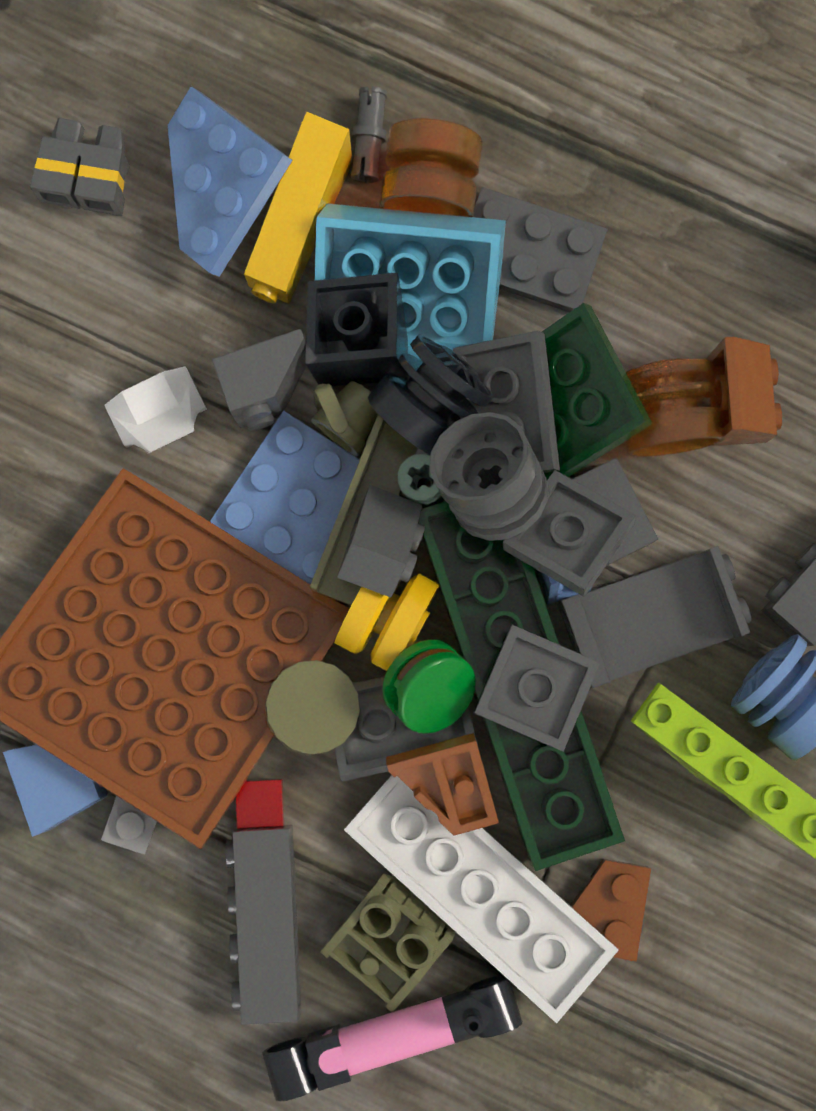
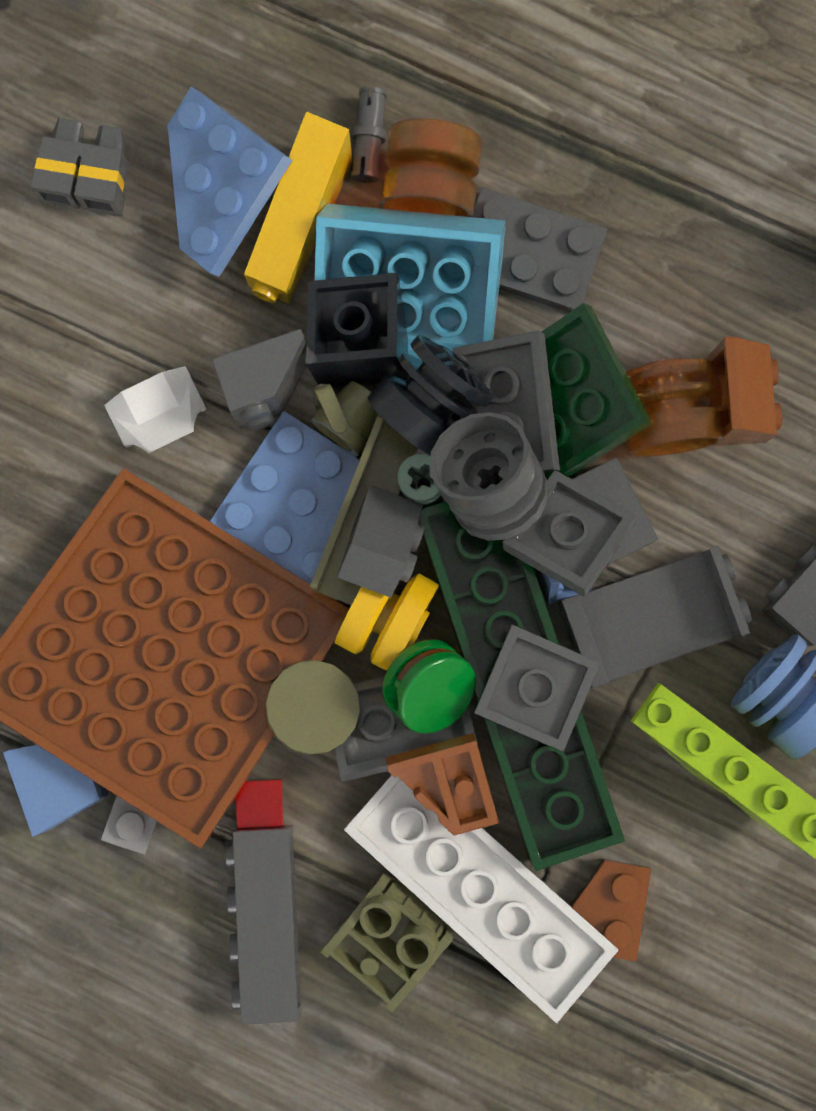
piece [262,975,523,1102] -> none

